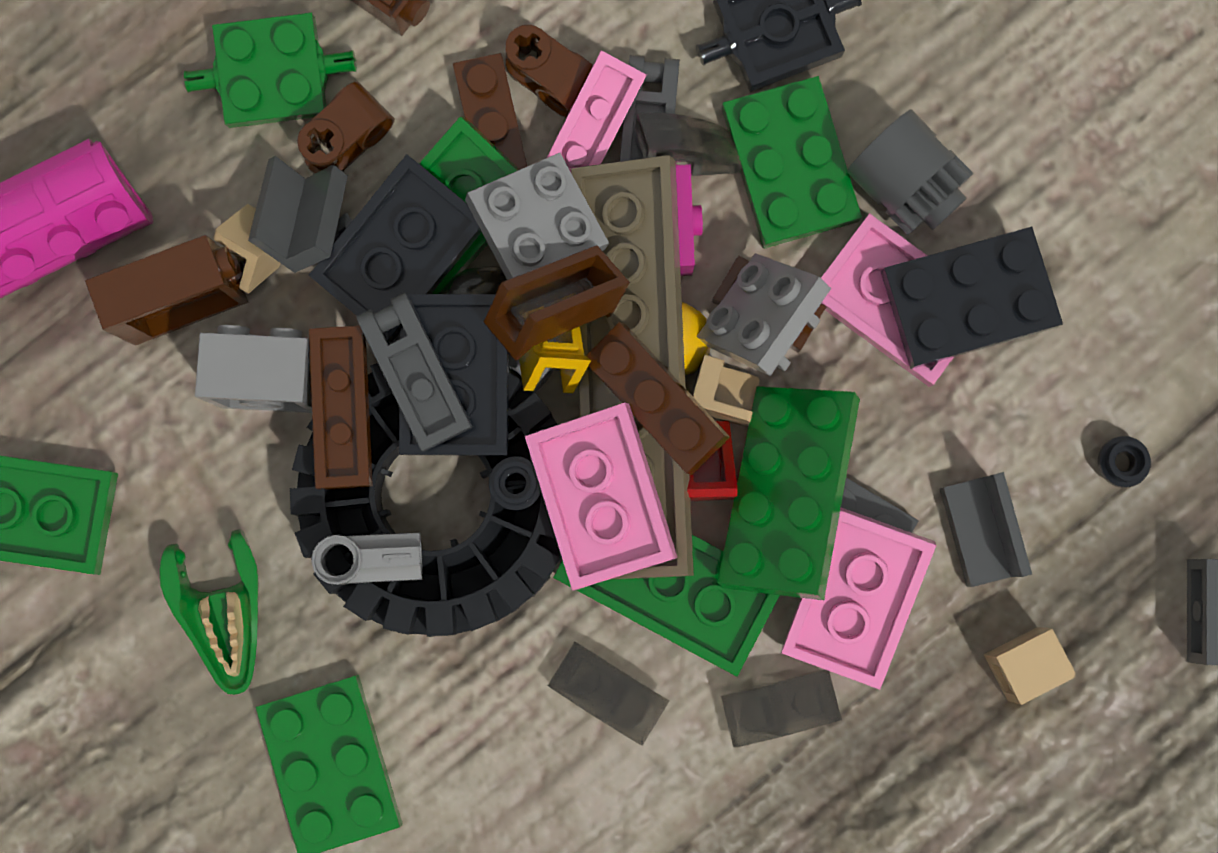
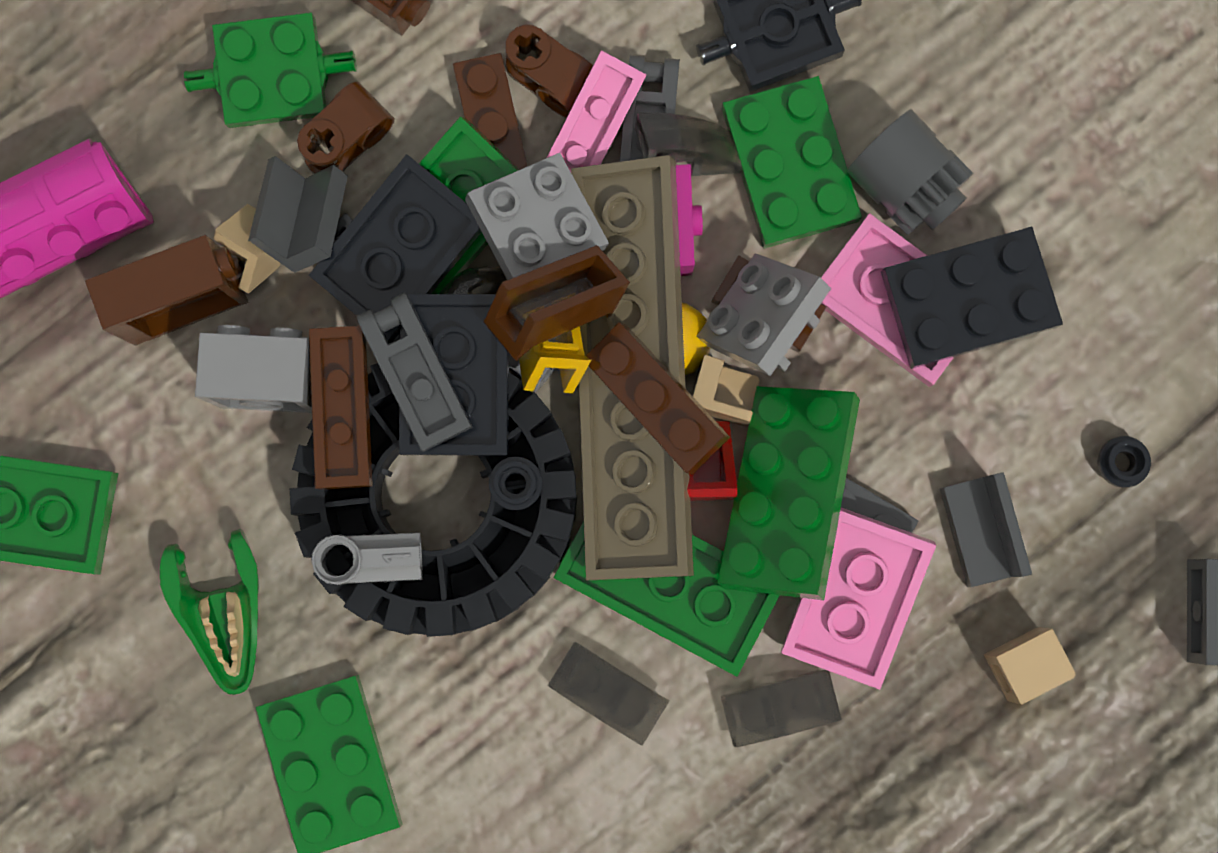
bright pink plate [525,403,678,591] -> none

